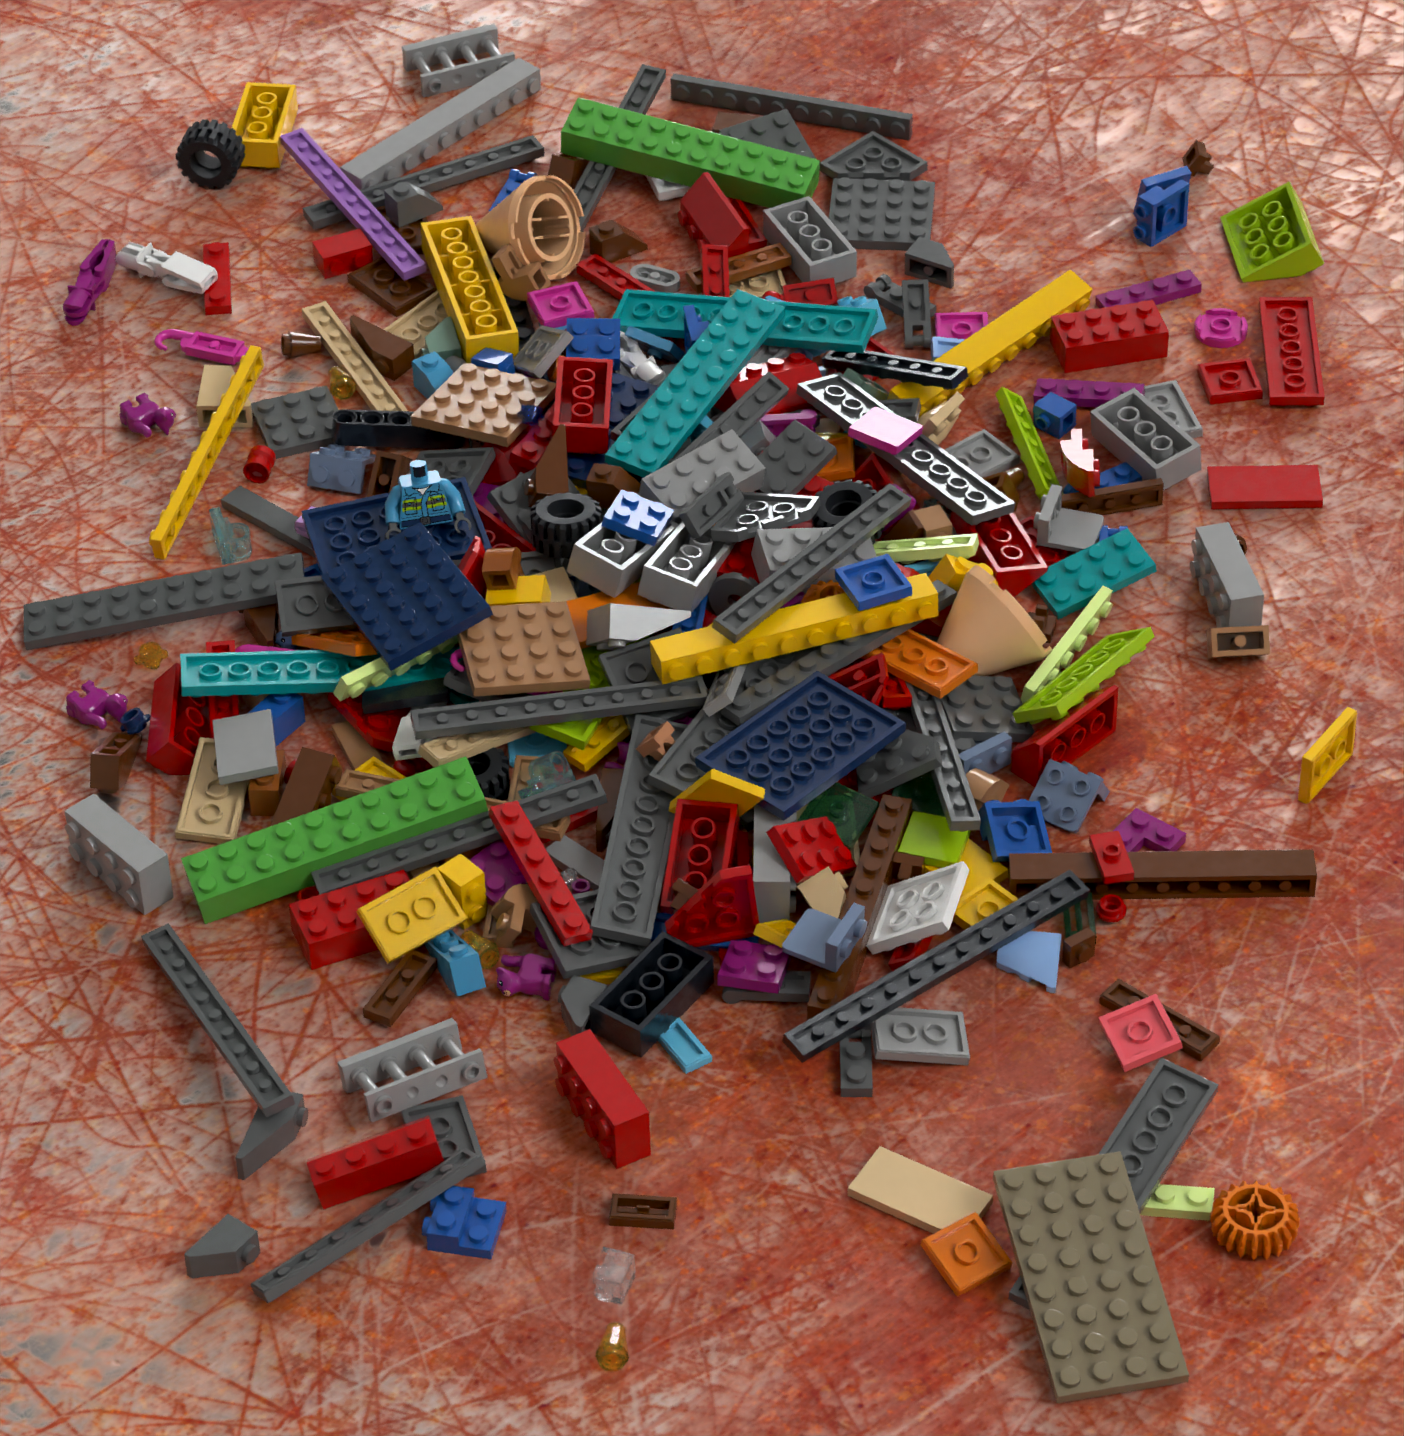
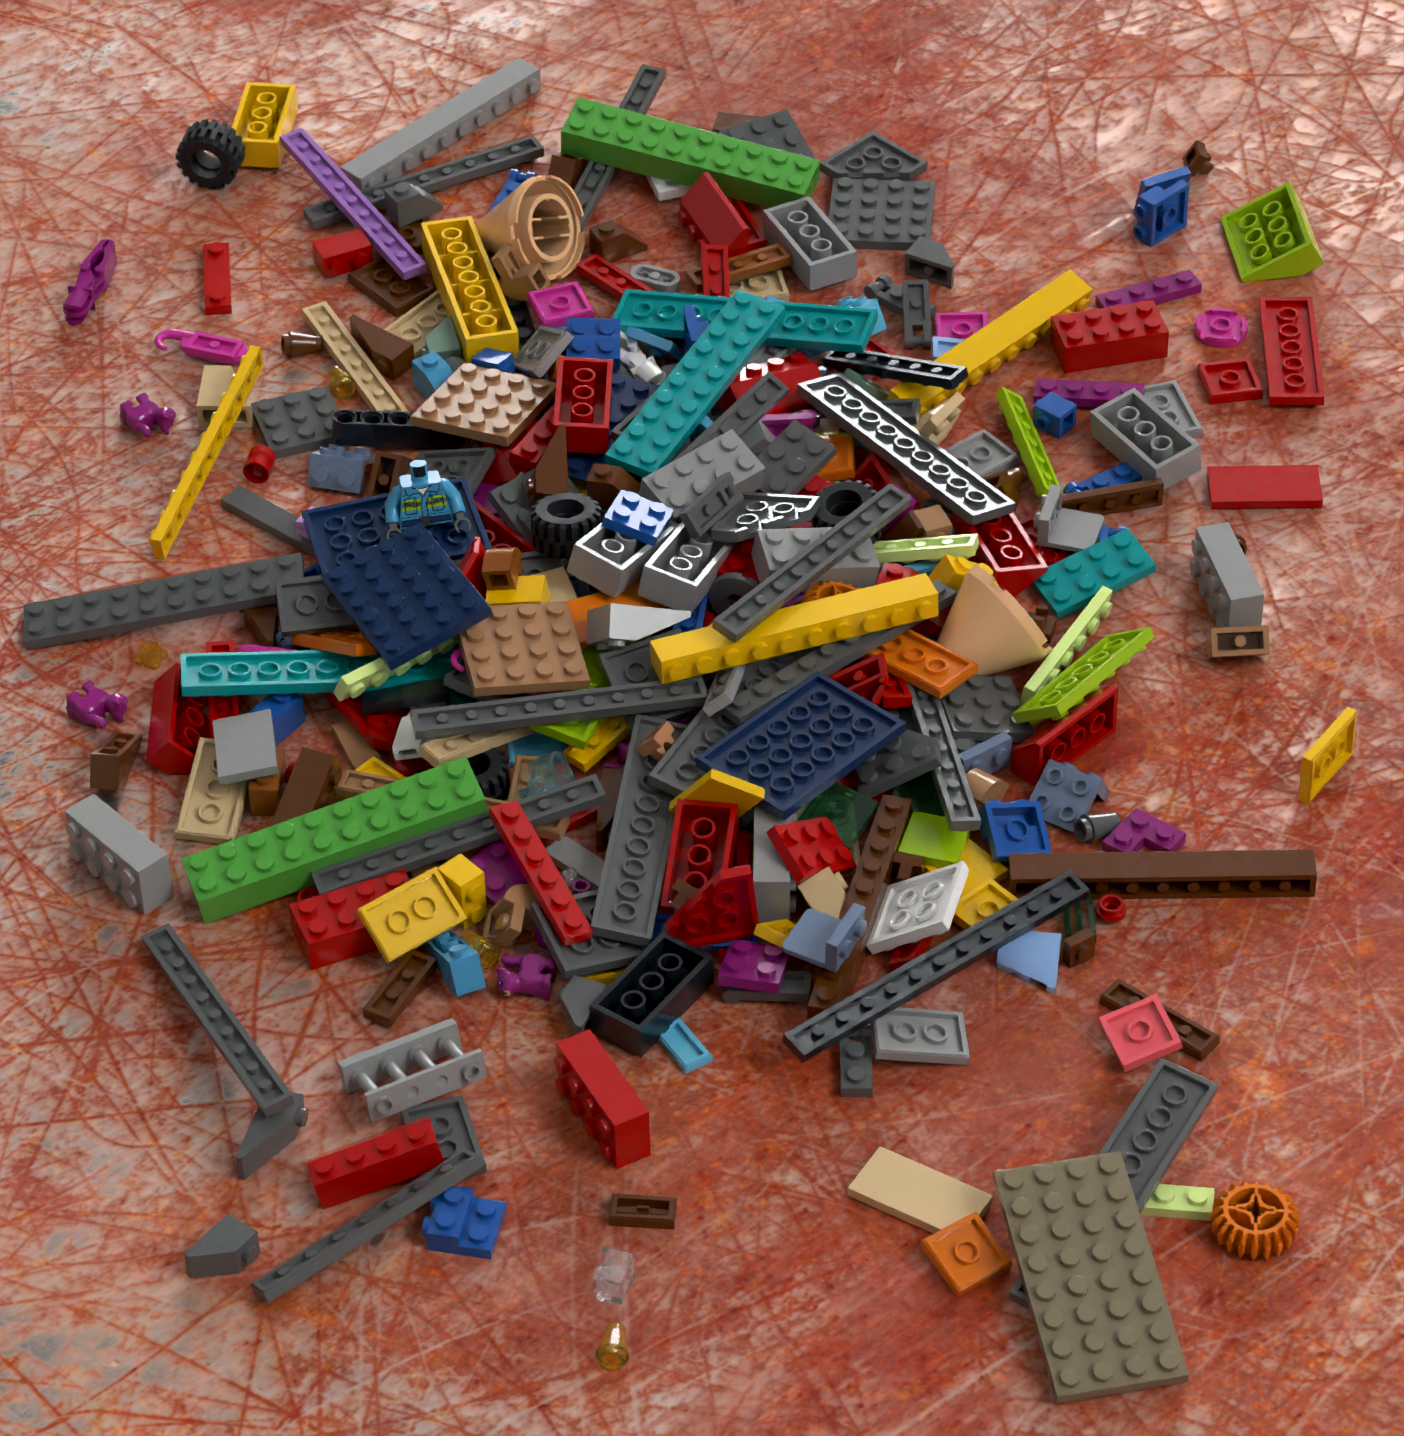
white arm [115,242,218,294] -> none
dark blue plate [120,707,151,735] -> none
clear light blue plate [209,507,252,565] -> none
light grey fence [402,24,515,98] -> none
clear blue plate [517,405,545,425] -> none
dark grey plate [670,73,913,140] -> none
red plate [761,277,838,305] -> none
blue plate [835,554,912,611] -> none
tile [848,406,923,455] -> none
red slope [1060,429,1100,497] -> none
red plate [1089,830,1135,884] -> none
none -> dark grey cone [1073,812,1120,844]

